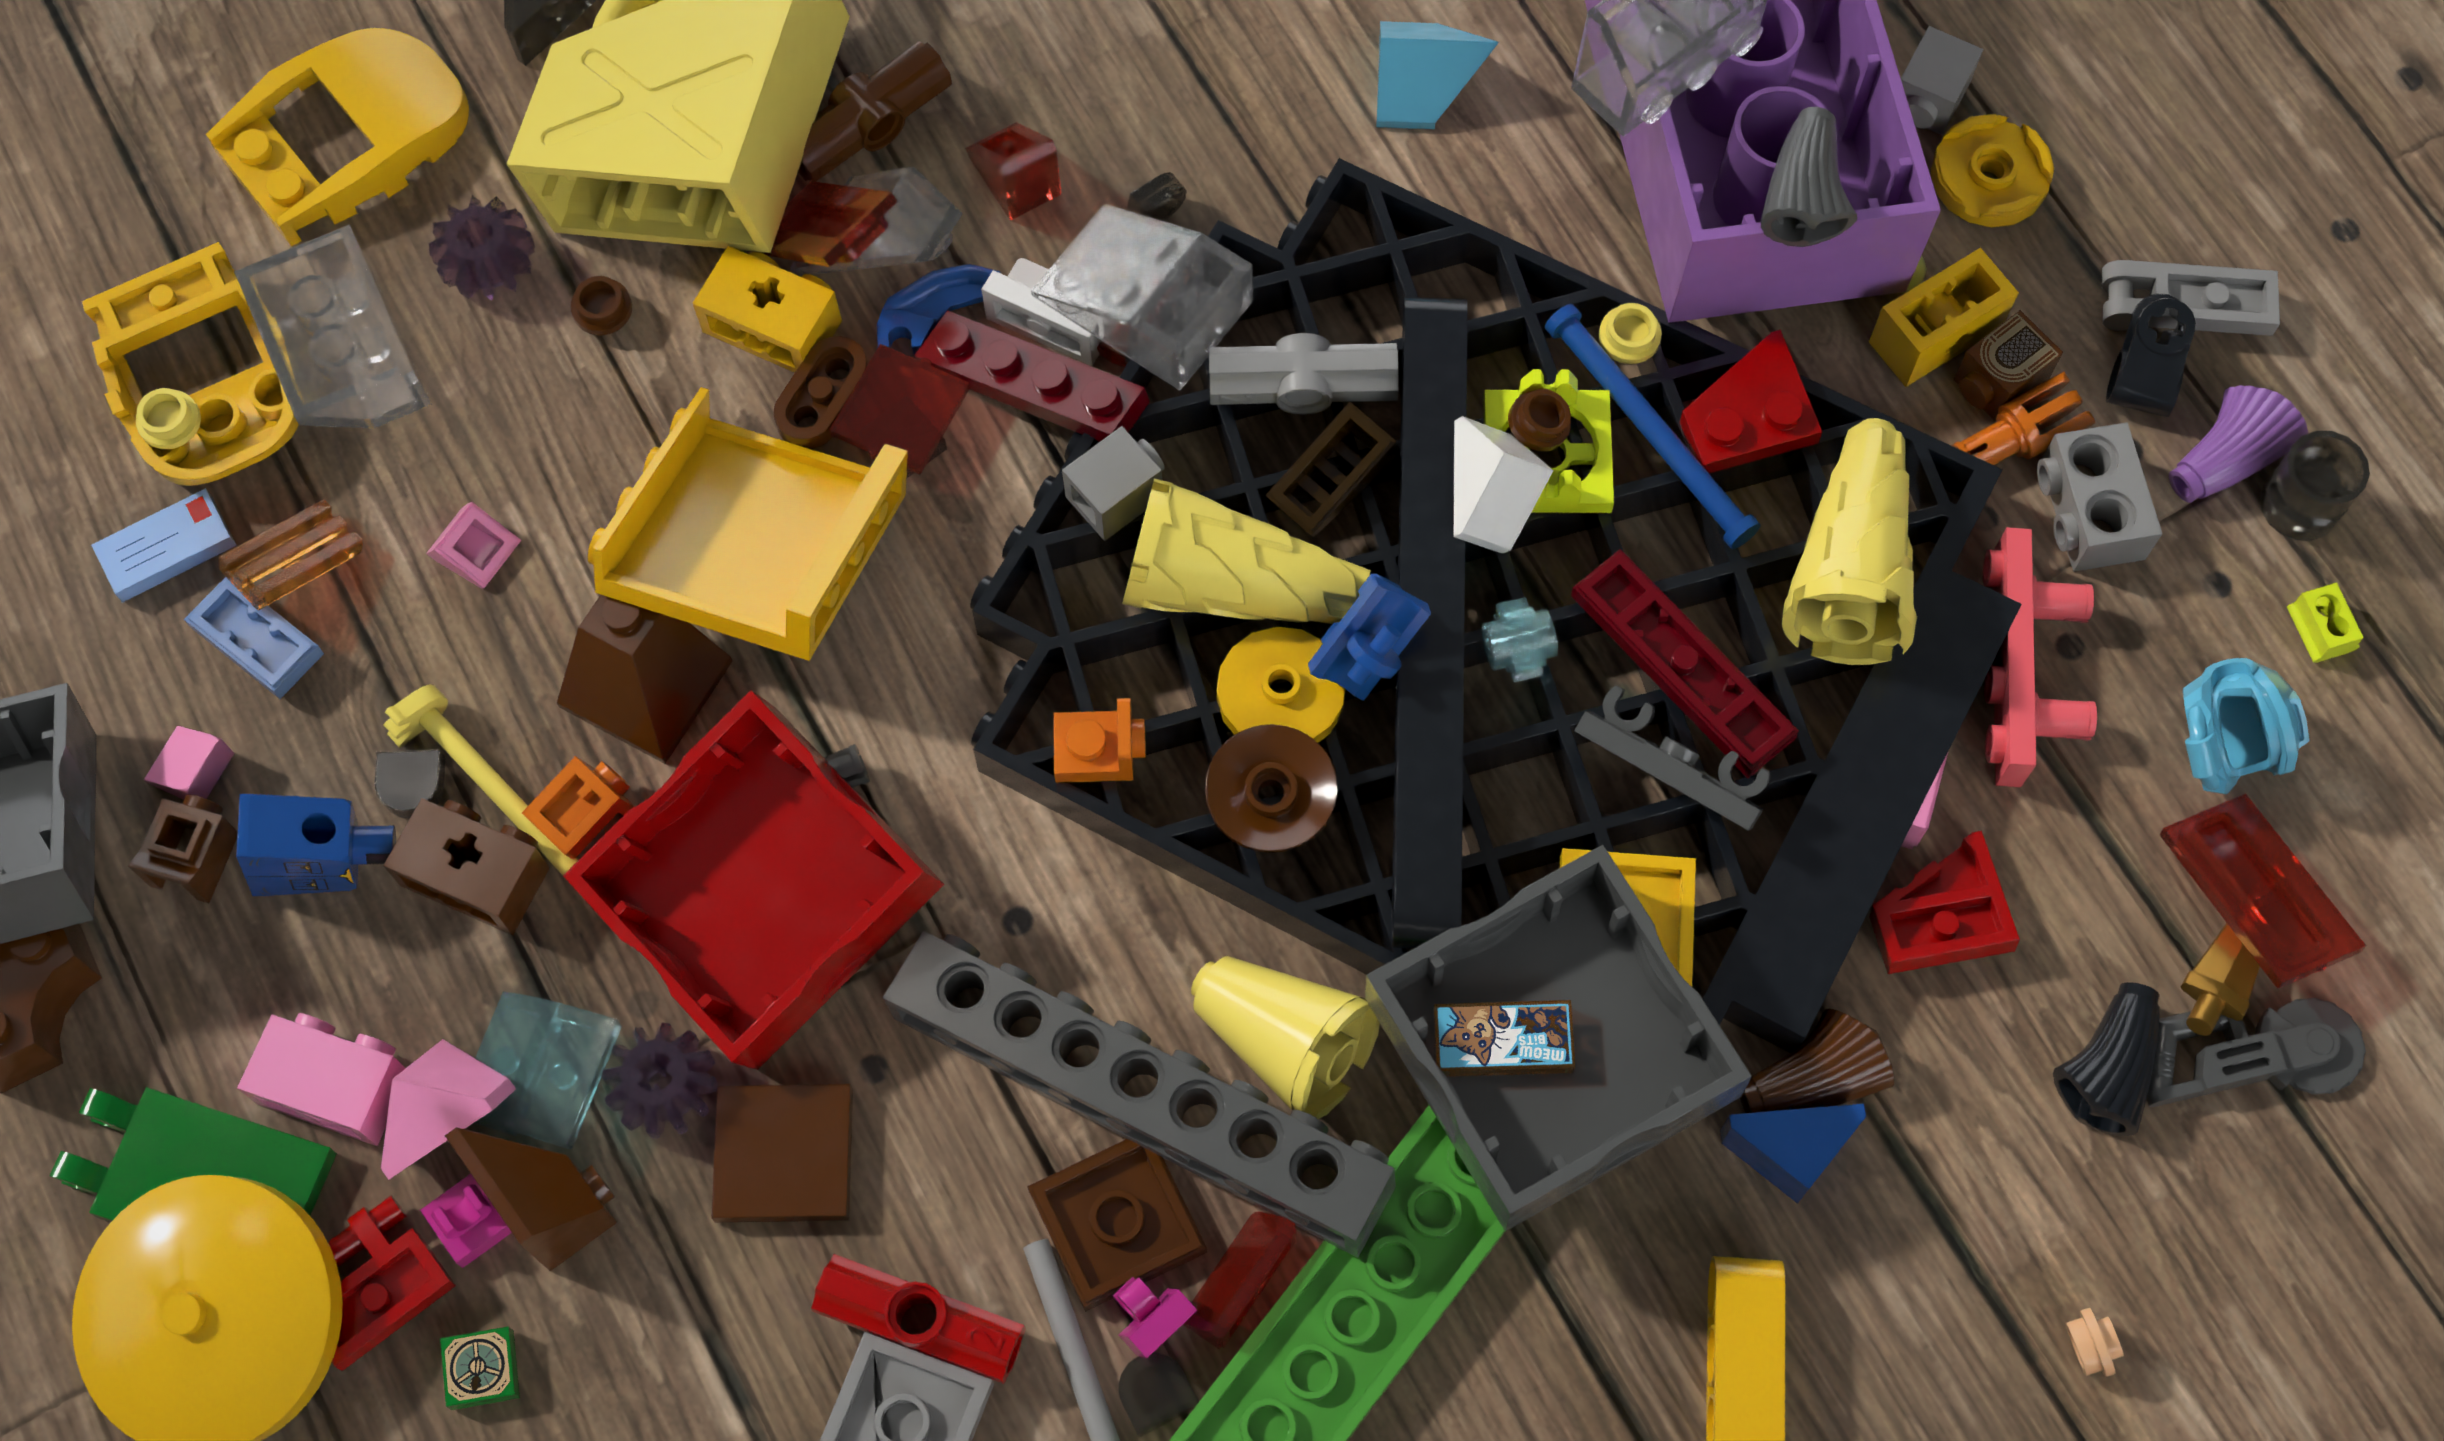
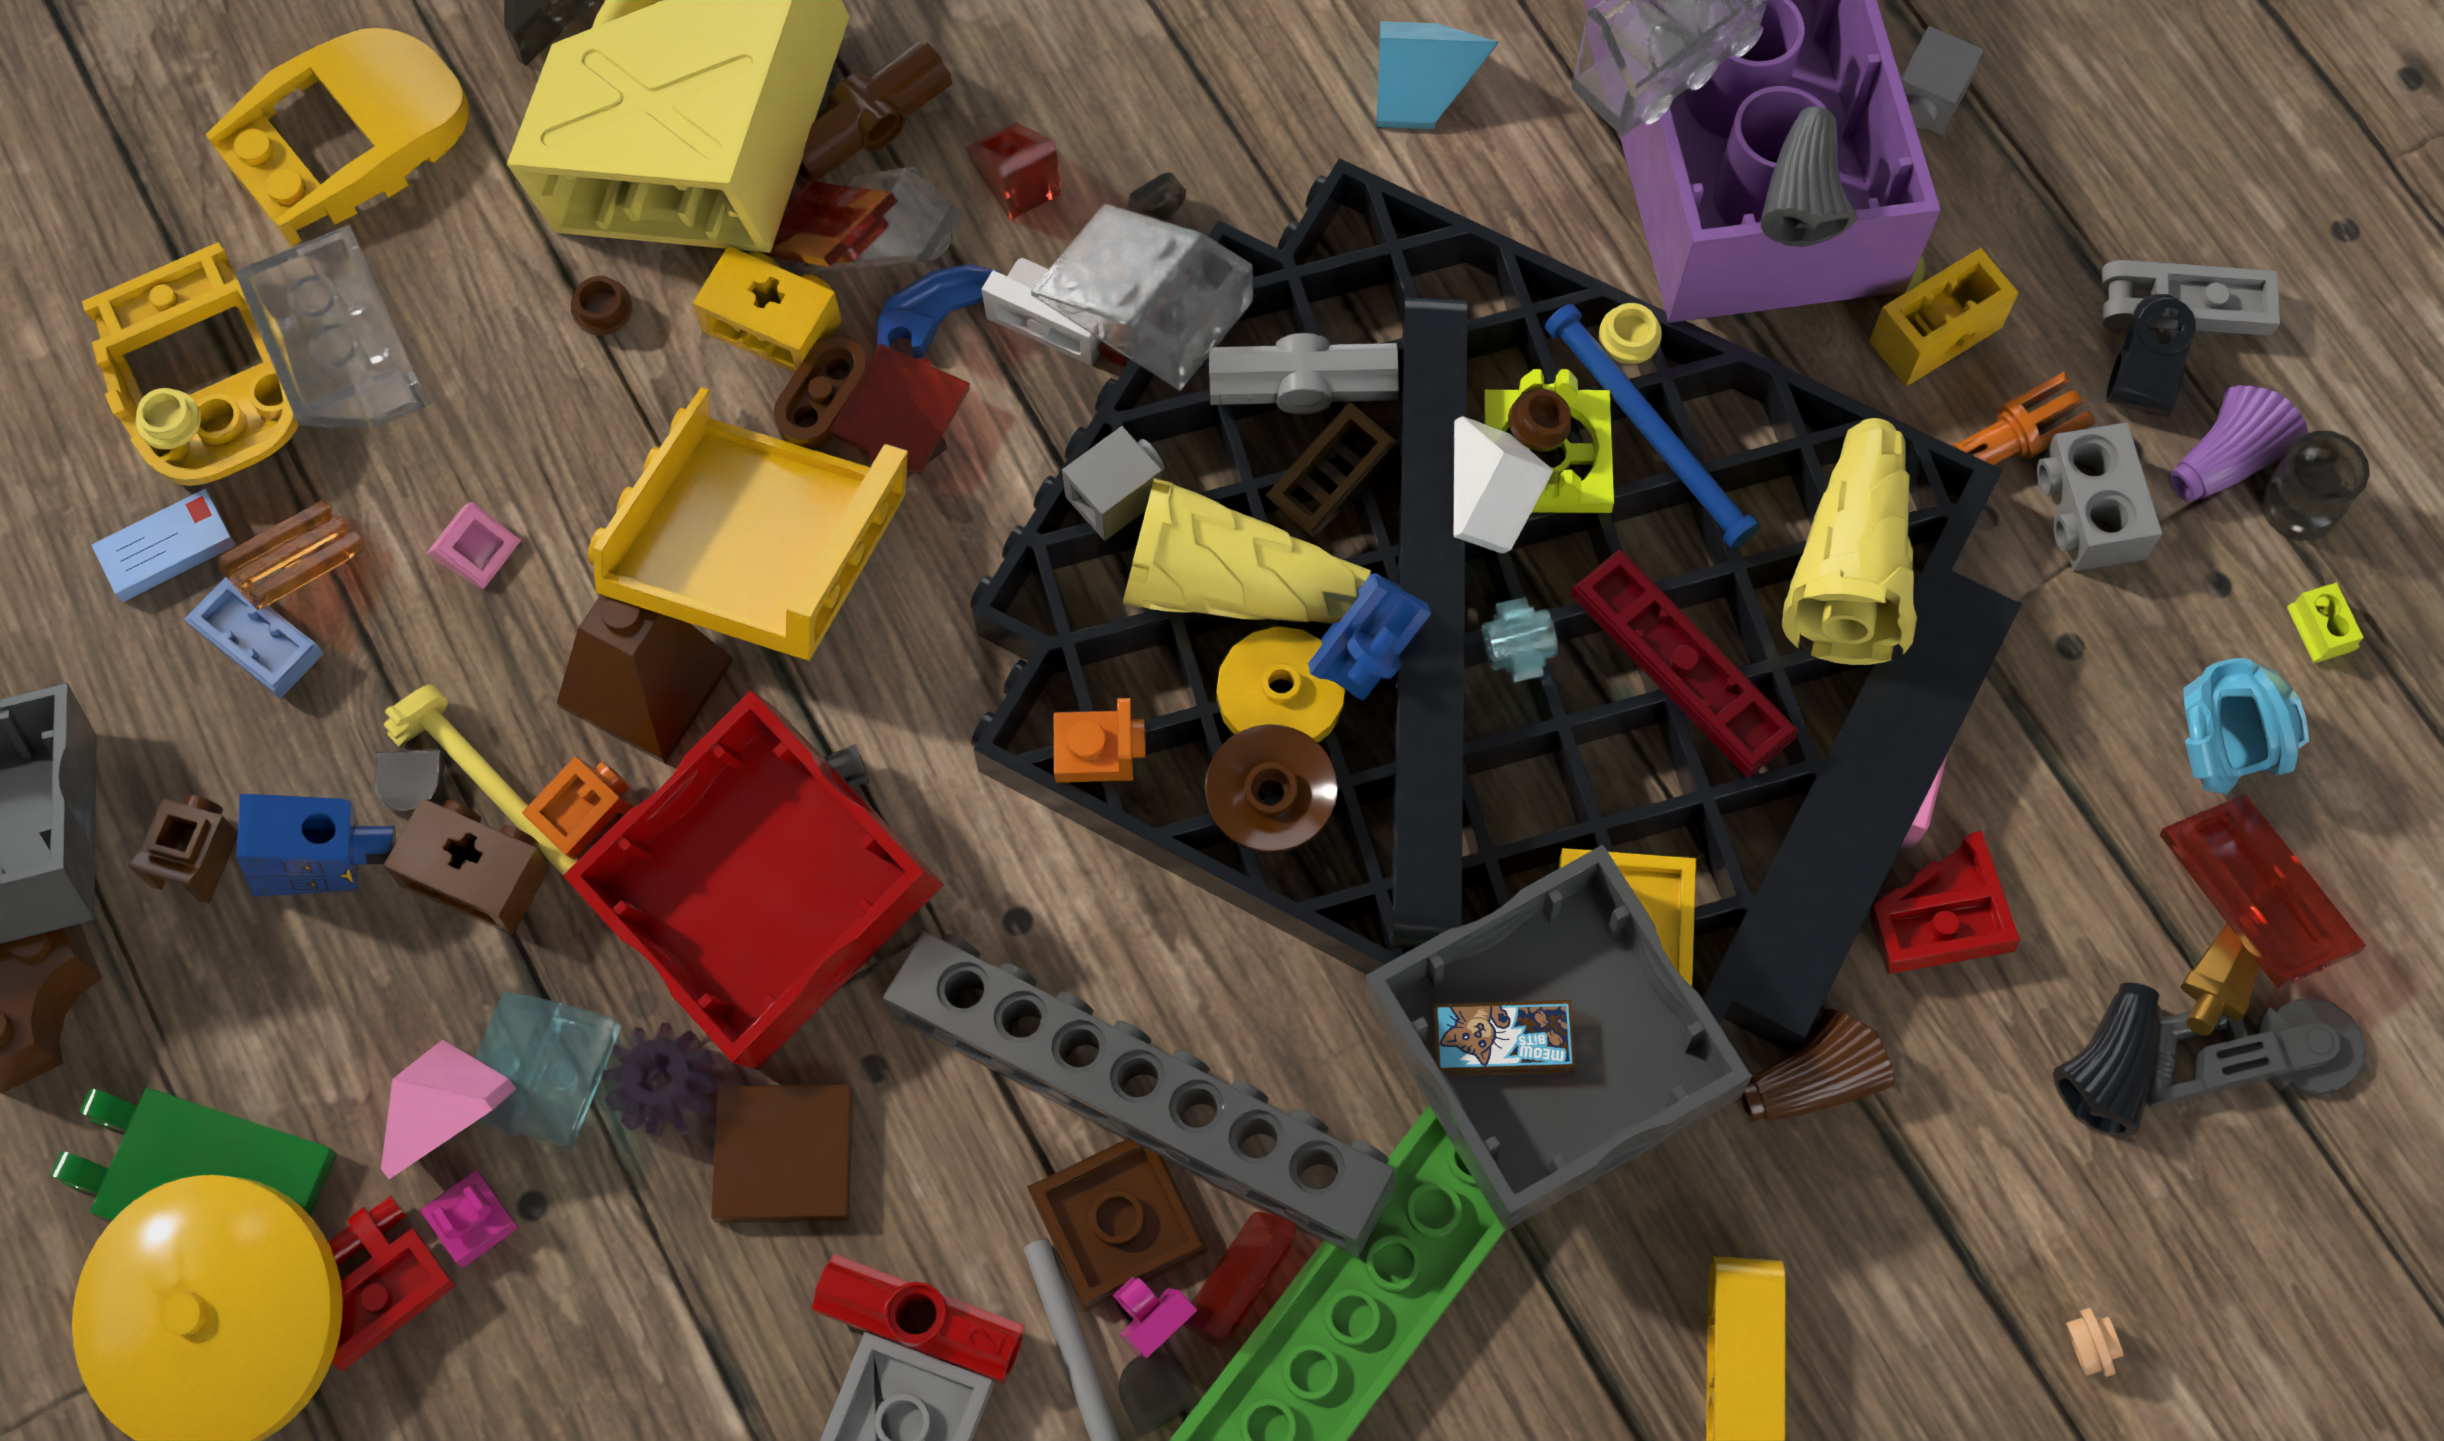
bright pink slope [144,726,234,800] -> none
bright pink brick [237,1013,405,1146] -> none
gear [429,195,535,301] -> none
tile [440,1326,520,1410] -> none
reddish brown slope [445,1127,617,1271] -> none
dark red plate [914,310,1150,442] -> none
light yellow cone [1191,956,1380,1119] -> none
dark grey plate [1574,686,1770,830] -> none
red wing [1679,329,1822,473] -> none
blue slope [1720,1104,1866,1204] -> none
yellow plate [1930,114,2054,228] -> none
brick [1954,310,2063,422] -> none
coral plate [1983,527,2097,787] -> none

